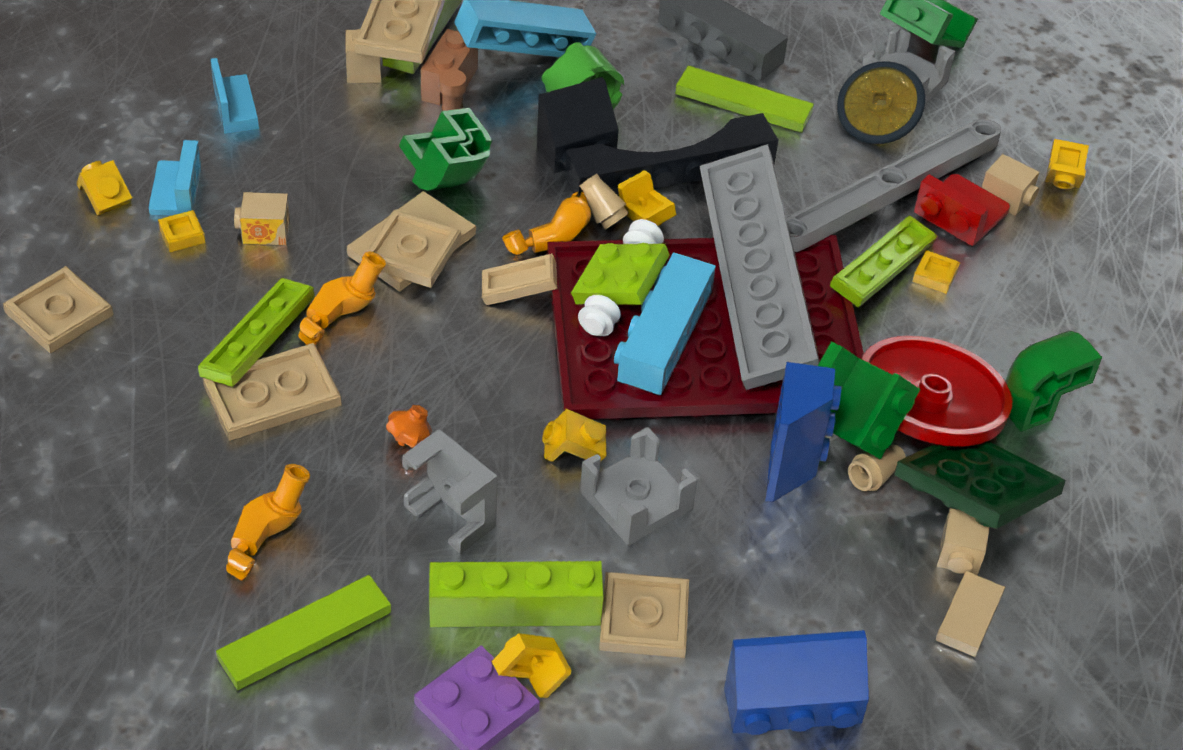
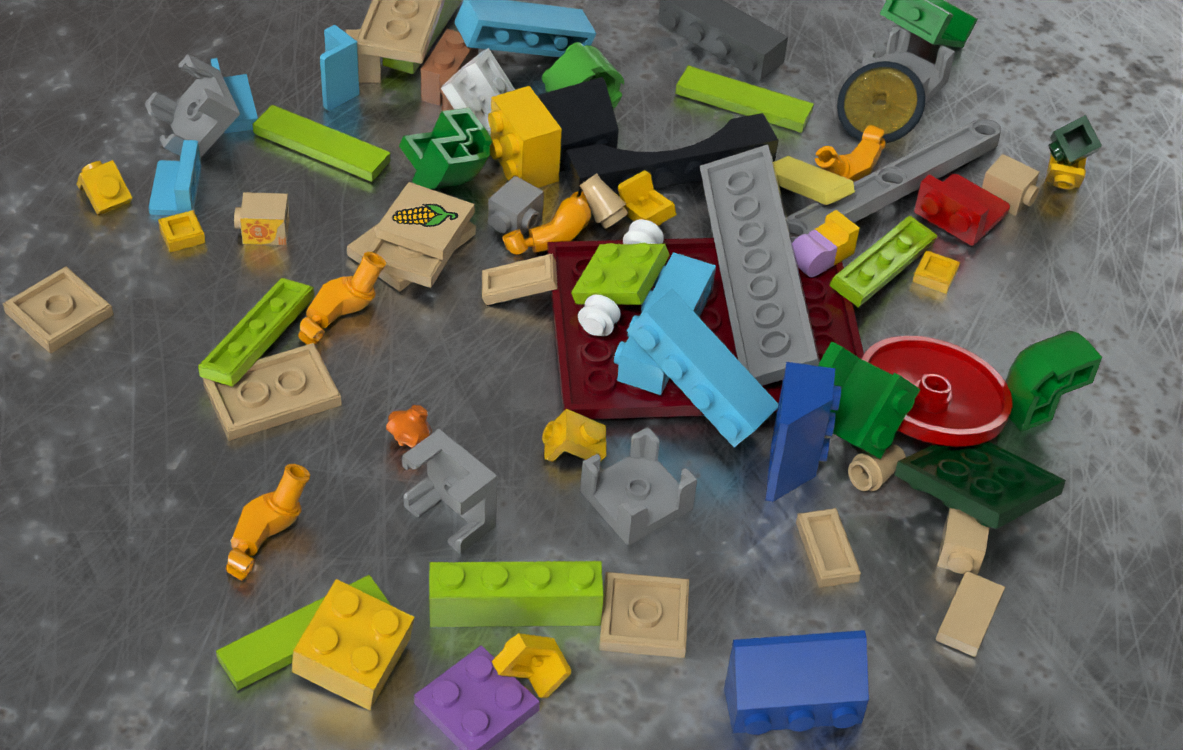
none -> light grey panel [144,54,240,158]
none -> lime tile [252,105,391,182]
none -> yellow brick [292,579,415,710]
none -> medium azure panel [320,25,359,111]
none -> tan tile [375,182,475,260]
none -> white slope [441,48,515,137]
none -> yellow brick [488,86,562,188]
none -> light grey brick [488,176,544,235]
none -> medium azure brick [627,289,778,447]
none -> light yellow tile [773,156,855,205]
none -> leg [792,210,860,277]
none -> tan tile [796,508,861,588]
none -> light orange arm [815,125,885,182]
none -> dark green brick [1048,115,1102,166]

